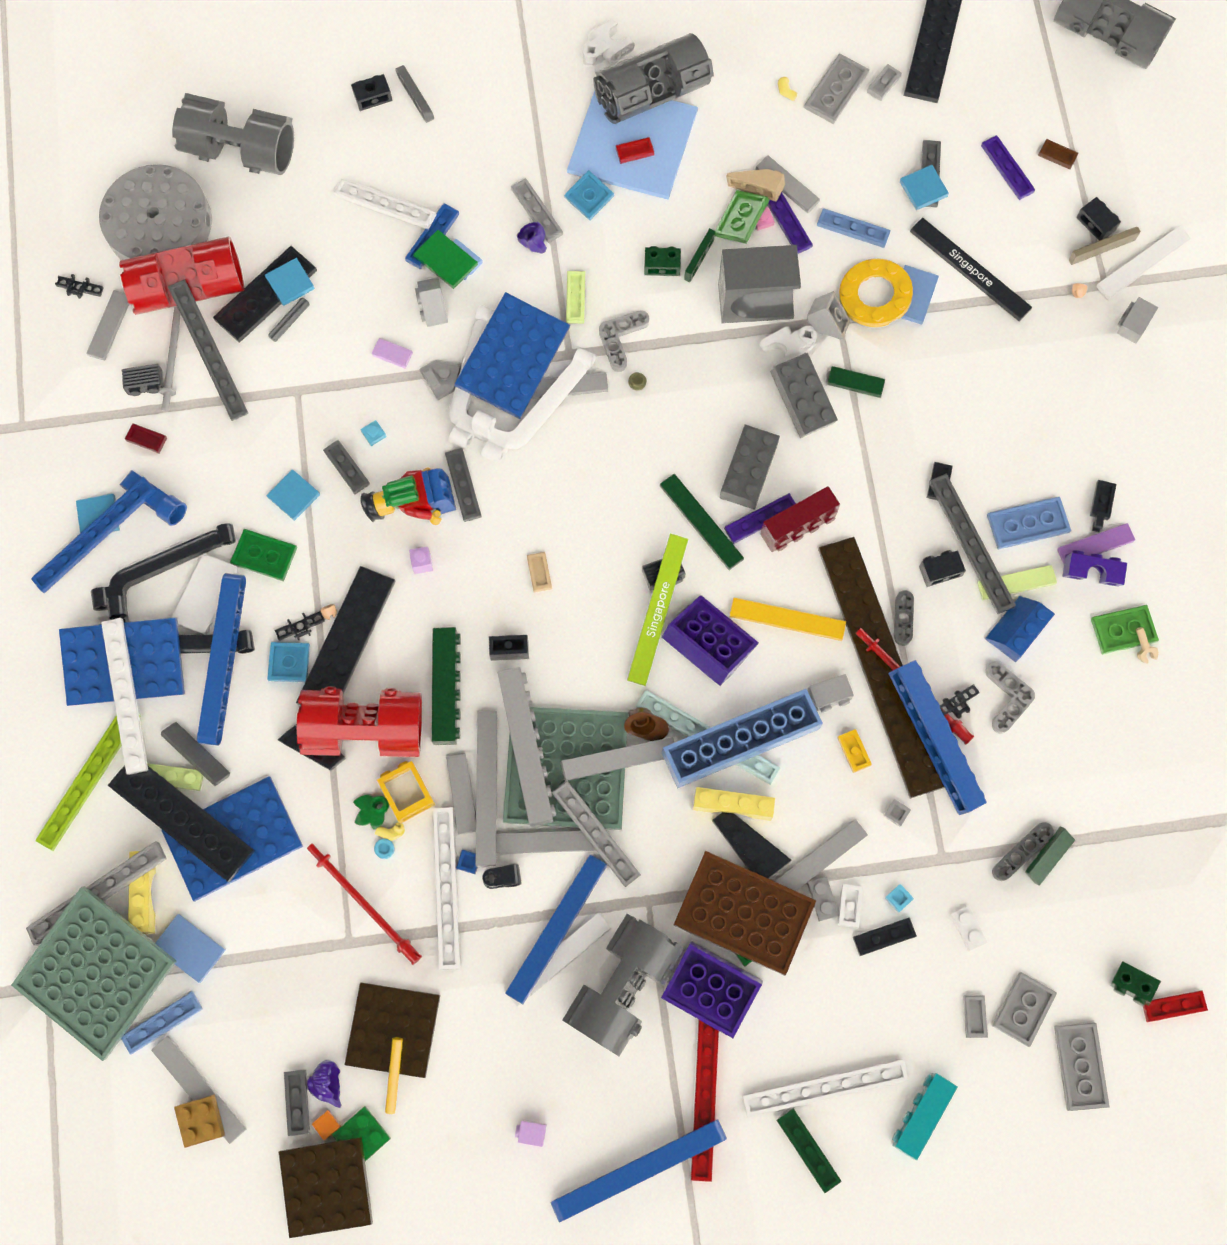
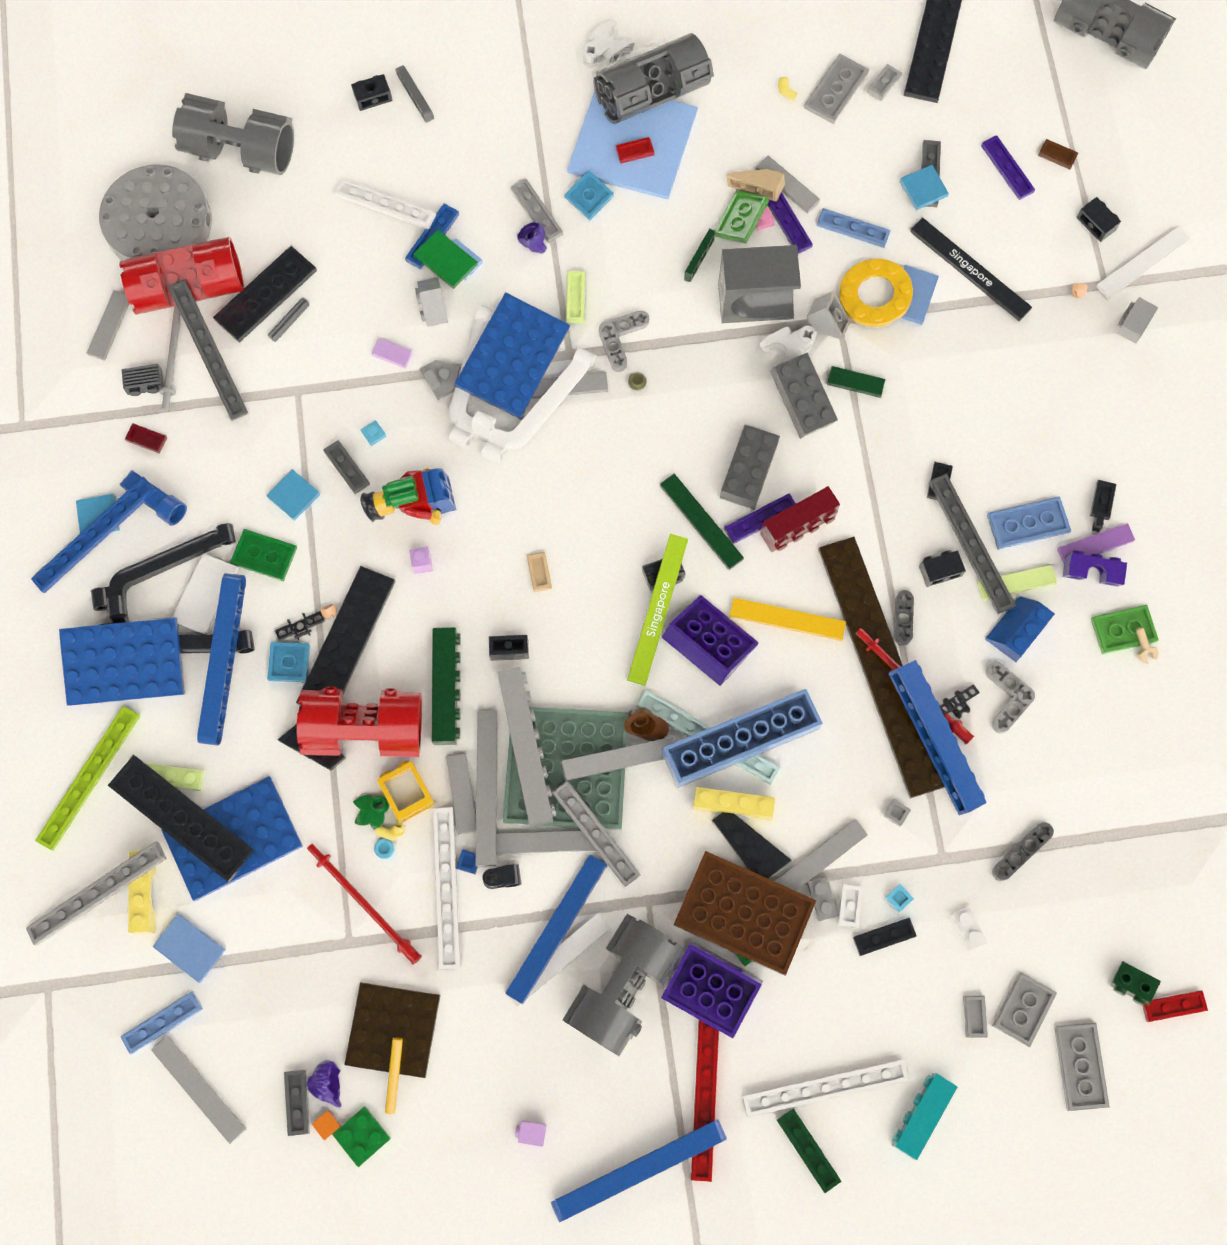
sand green plate [11,886,177,1061] -> none
black piece [55,274,104,299] -> none
white plate [101,618,148,775] -> none
dark grey tile [161,722,230,786] -> none
pearl gold plate [174,1094,225,1148] -> none
dark azure tile [265,258,315,306] -> none
dark brown plate [278,1137,373,1238] -> none
dark grey tile [445,448,482,522] -> none
dark green brick [644,246,681,276] -> none
light grey brick [807,674,854,712] -> none
yellow plate [837,729,872,773] -> none
tile [1025,826,1075,886] -> none
tile [1069,226,1141,265] -> none

